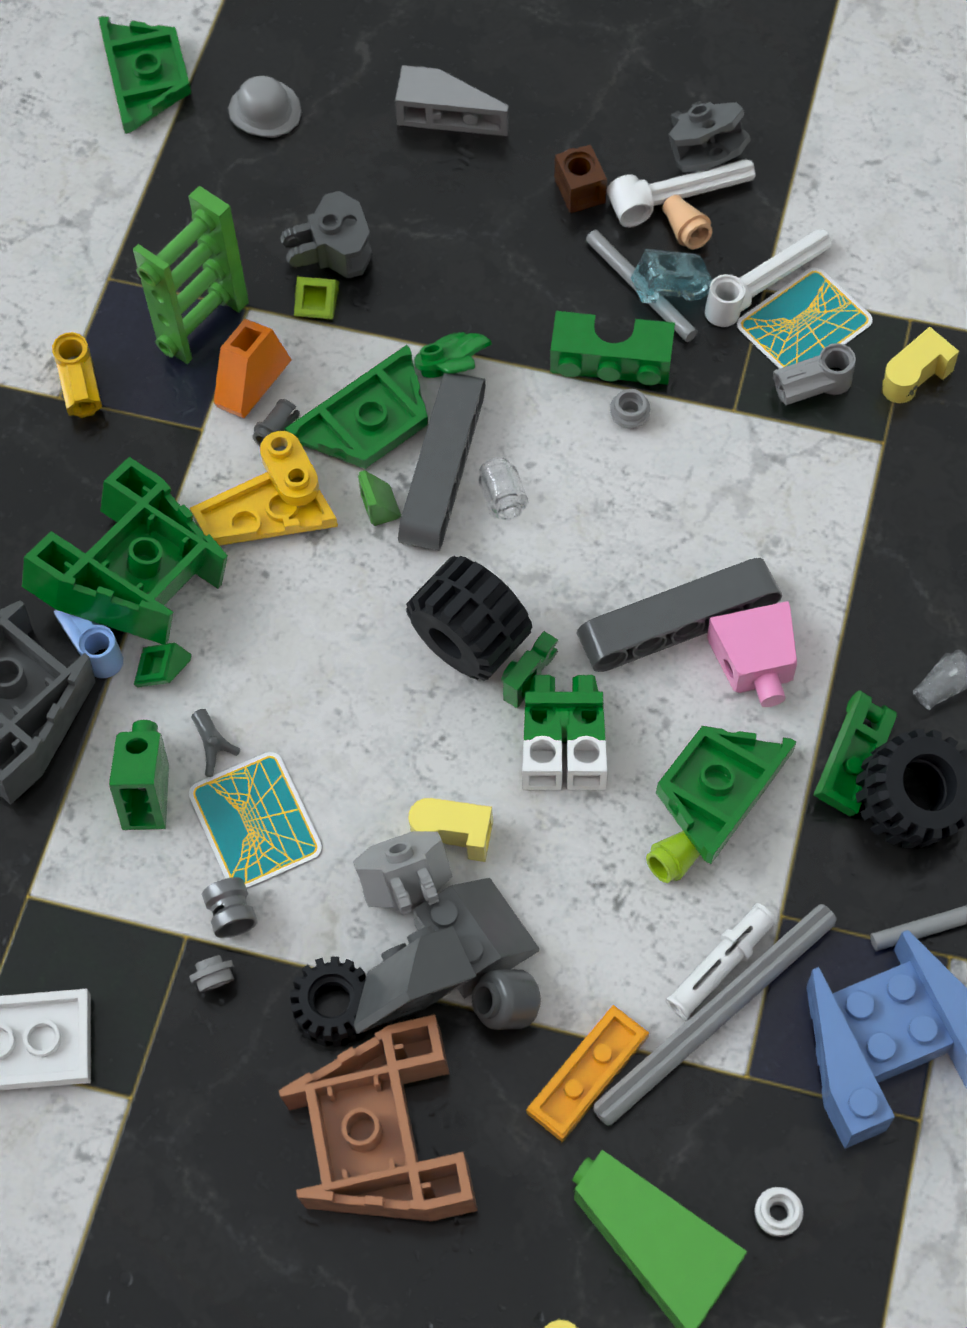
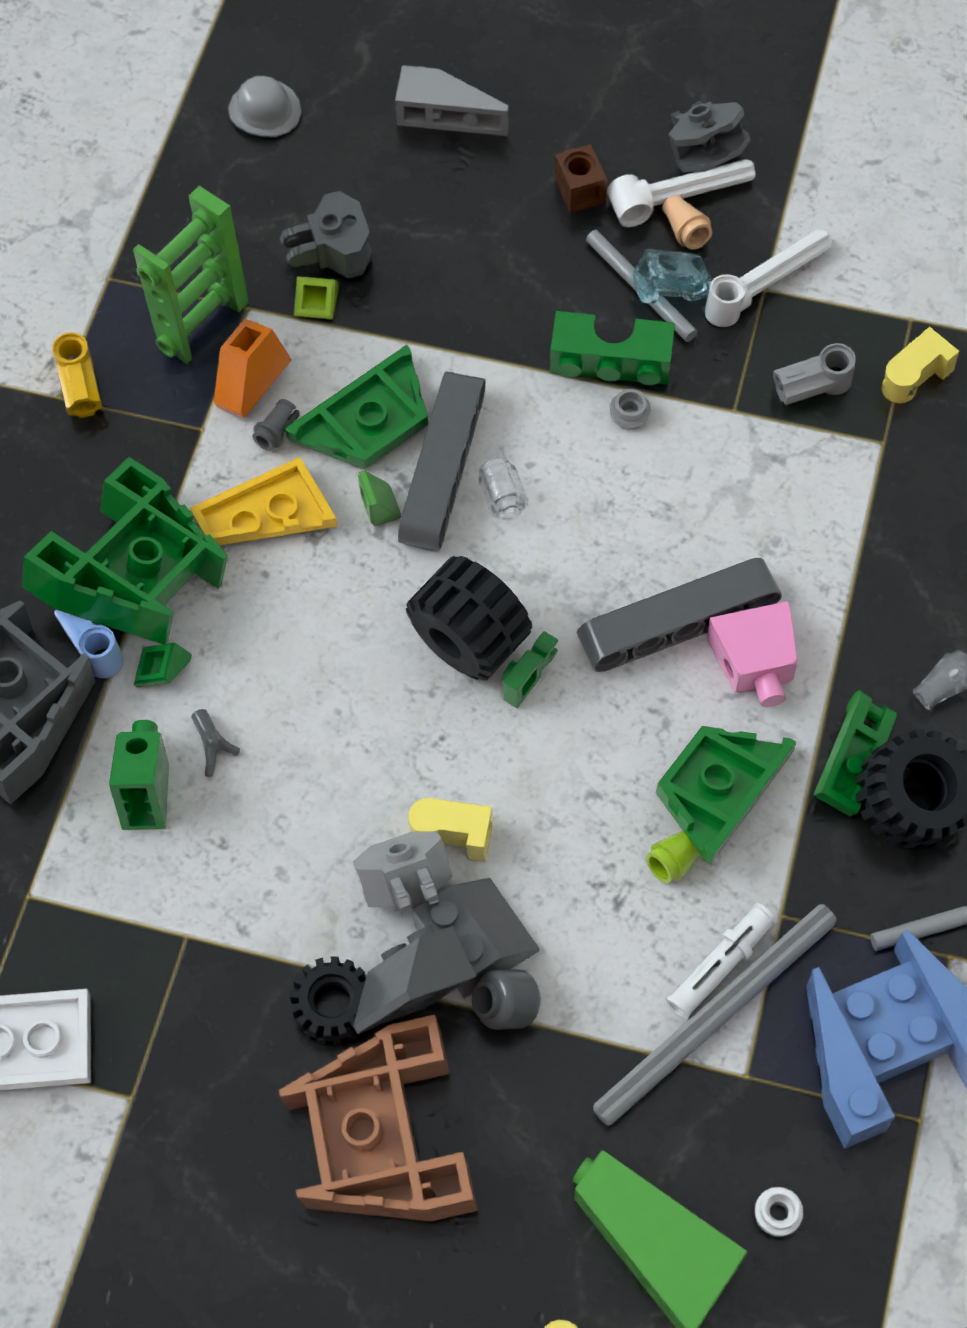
green wing [98,16,191,134] -> none
teal sticker [189,752,322,889] -> none
light grey plate [189,955,234,992] -> none
flat silver wheel [202,877,258,938] -> none
yellow plate [260,431,319,506] -> none
green plate [414,332,492,378] -> none
hips [522,675,607,790] -> none
light orange tile [526,1005,649,1143] -> none
teal sticker [737,268,873,369] -> none

